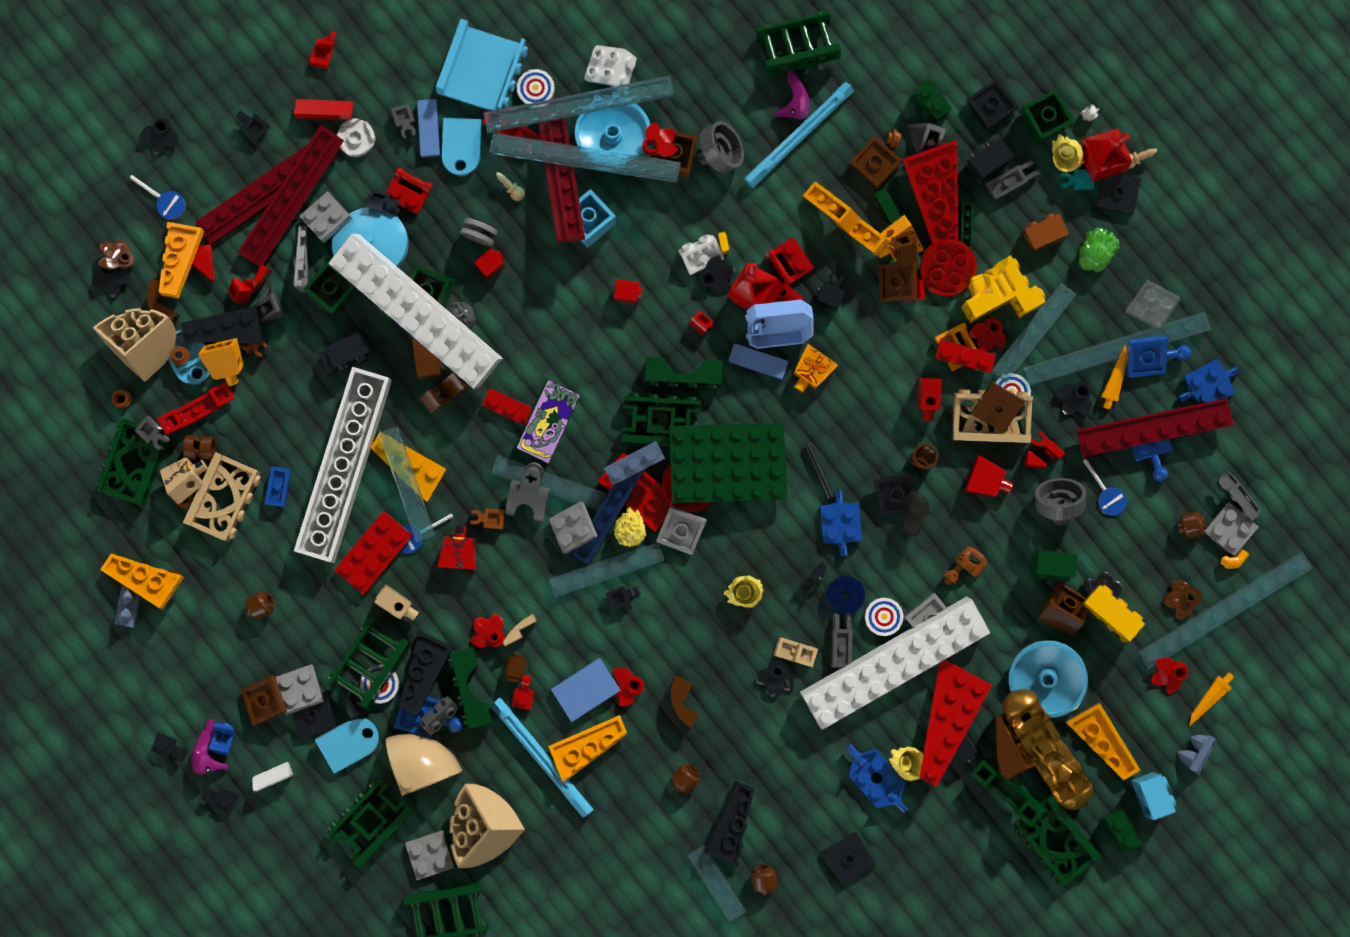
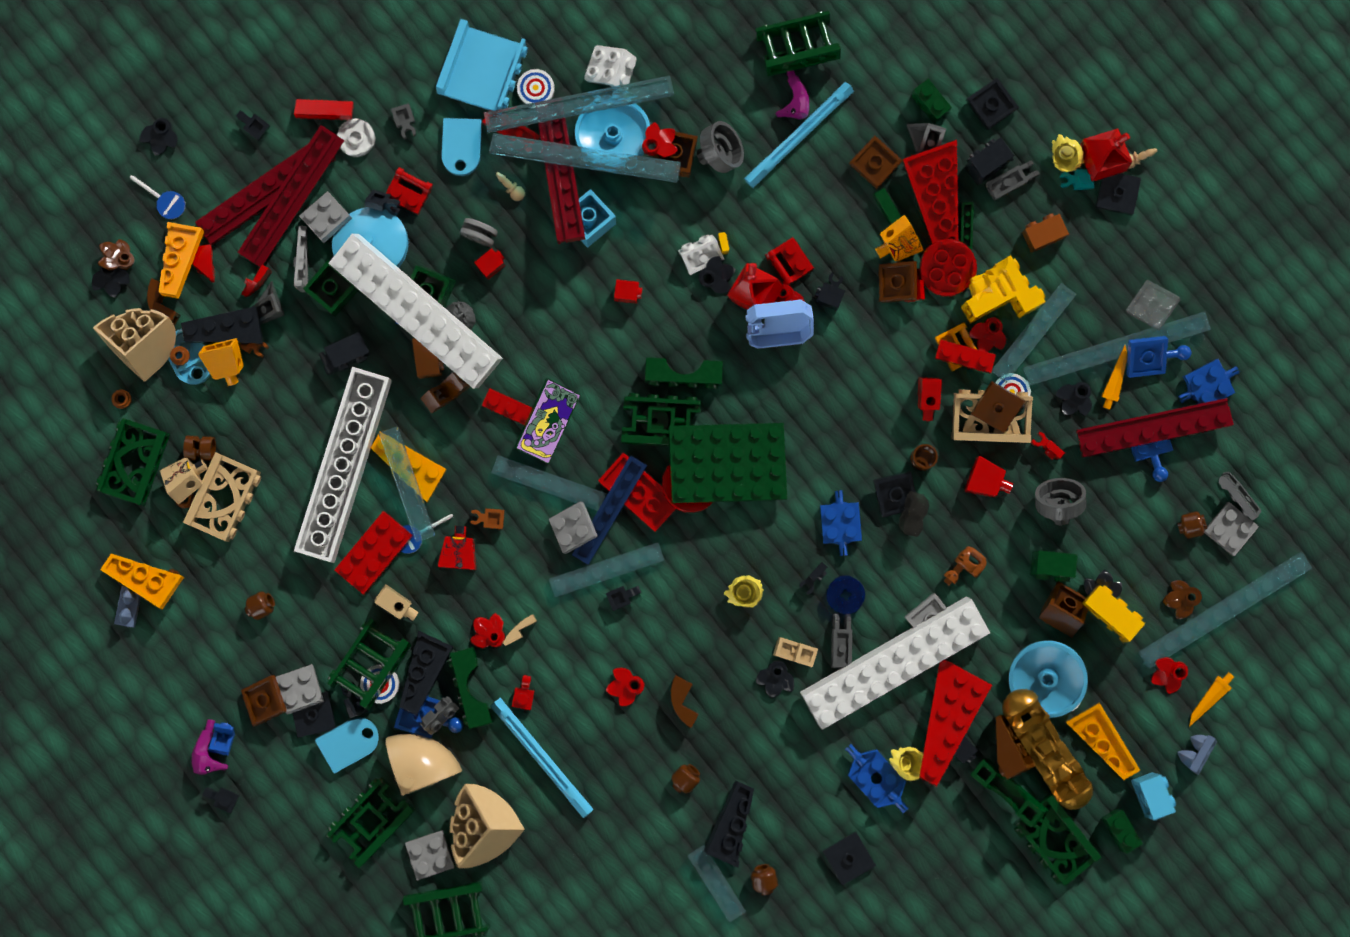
dark grey plate [135,416,170,450] -> none
black plate [151,732,188,758] -> none
red slope [157,382,235,435] -> none
red slope [228,277,253,304] -> none
white slope [252,762,293,792] -> none
blue plate [265,466,291,507] -> none
red slope [309,31,336,69] -> none
medium blue tile [417,99,440,158] -> none
reddish brown brick [504,653,527,683] -> none
dark grey piece [505,462,550,522] -> none
light orange wing [548,715,628,783] -> none
medium blue tile [551,658,621,722] -> none
sand blue plate [604,441,665,485] -> none
light yellow hair [614,507,646,547] -> none
light grey plate [656,505,706,555] -> none
red slope [689,311,714,336] -> none
medium blue tile [728,343,788,380] -> none
light orange torso [794,344,838,393] -> none
light orange bracket [803,181,889,256] -> none
black bar [804,444,834,499] -> none
tile [864,598,903,636] -> none
dark orange plate [886,129,901,148] -> none
reddish brown brick [891,233,918,266] -> none
dark green brick [1019,89,1075,145] -> none
red slope [1024,451,1047,469] -> none
bright green hair [1078,227,1120,272] -> none
white plate [1081,105,1099,122] -> none
blue piece [1083,459,1127,516] -> none
light orange arm [1221,549,1249,569] -> none

